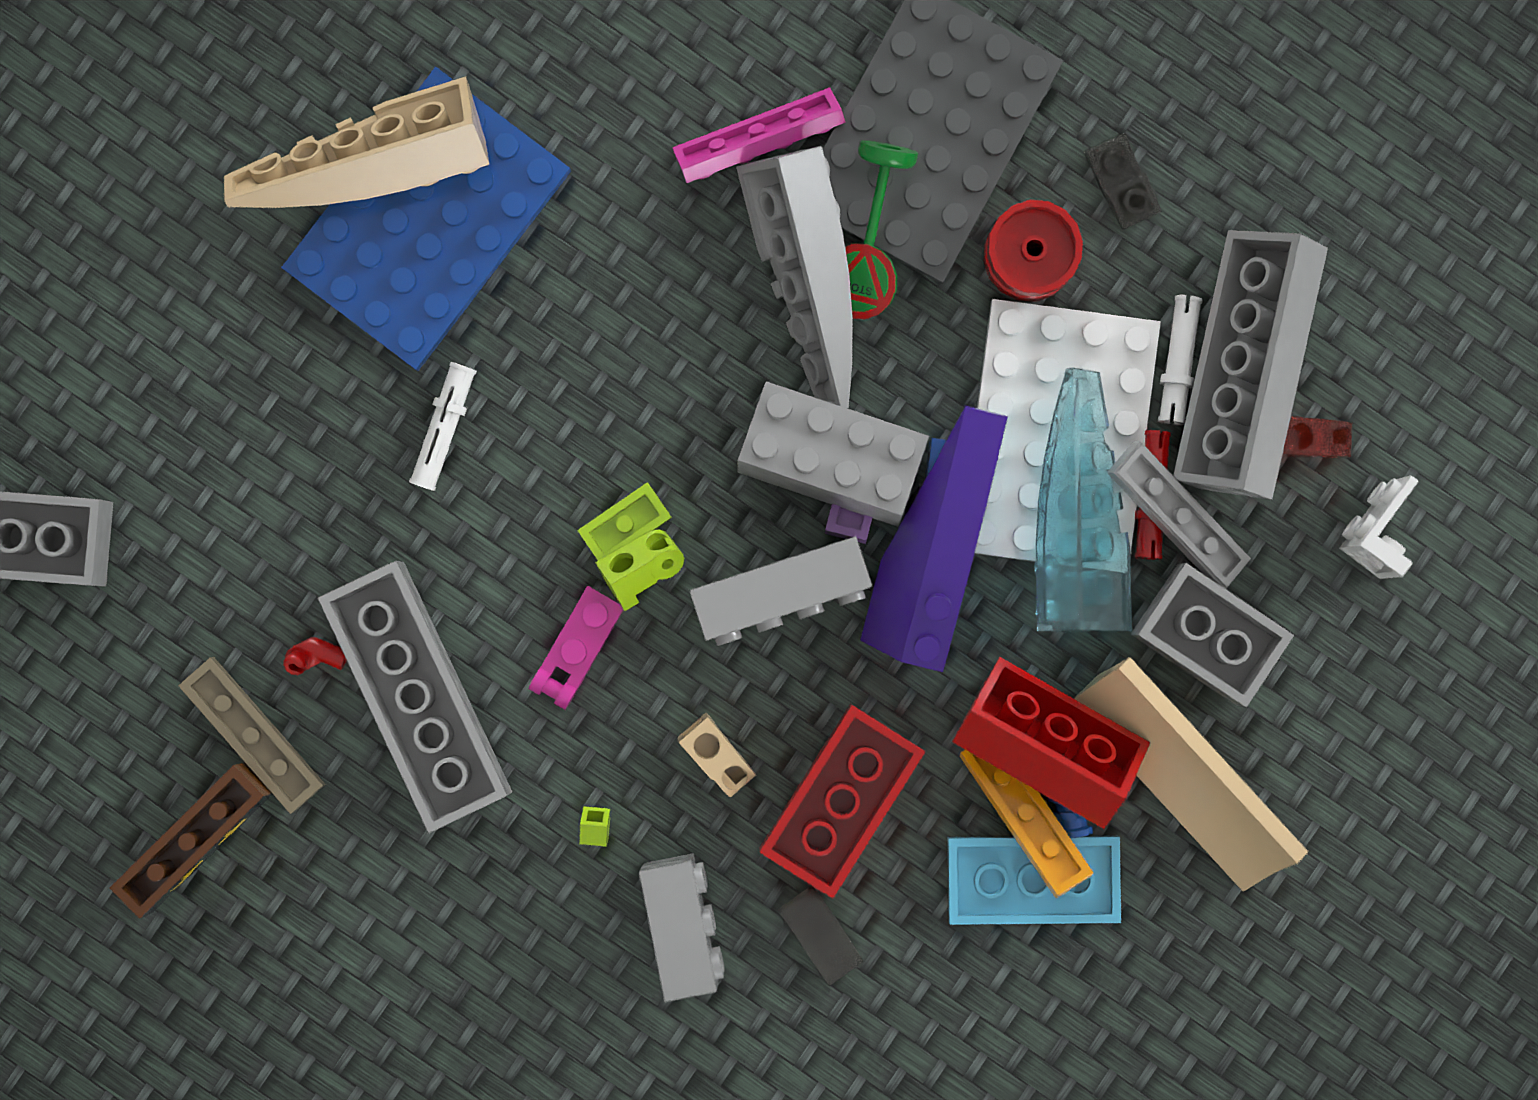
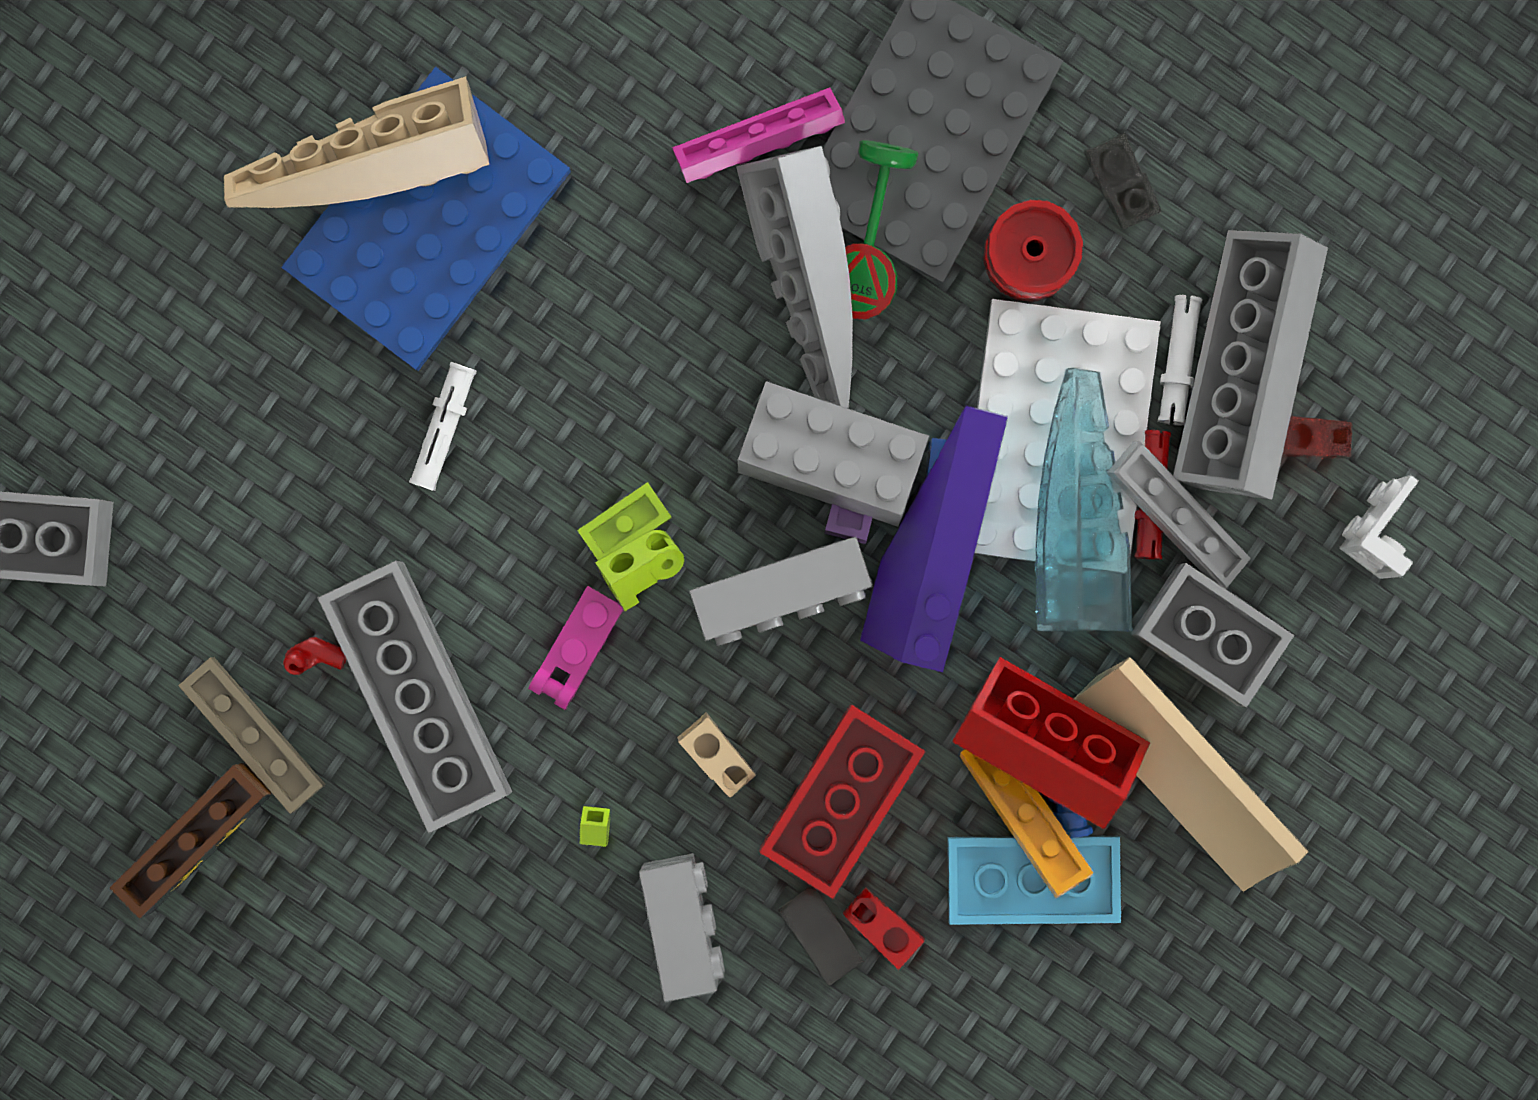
none -> red leg [843,887,925,970]

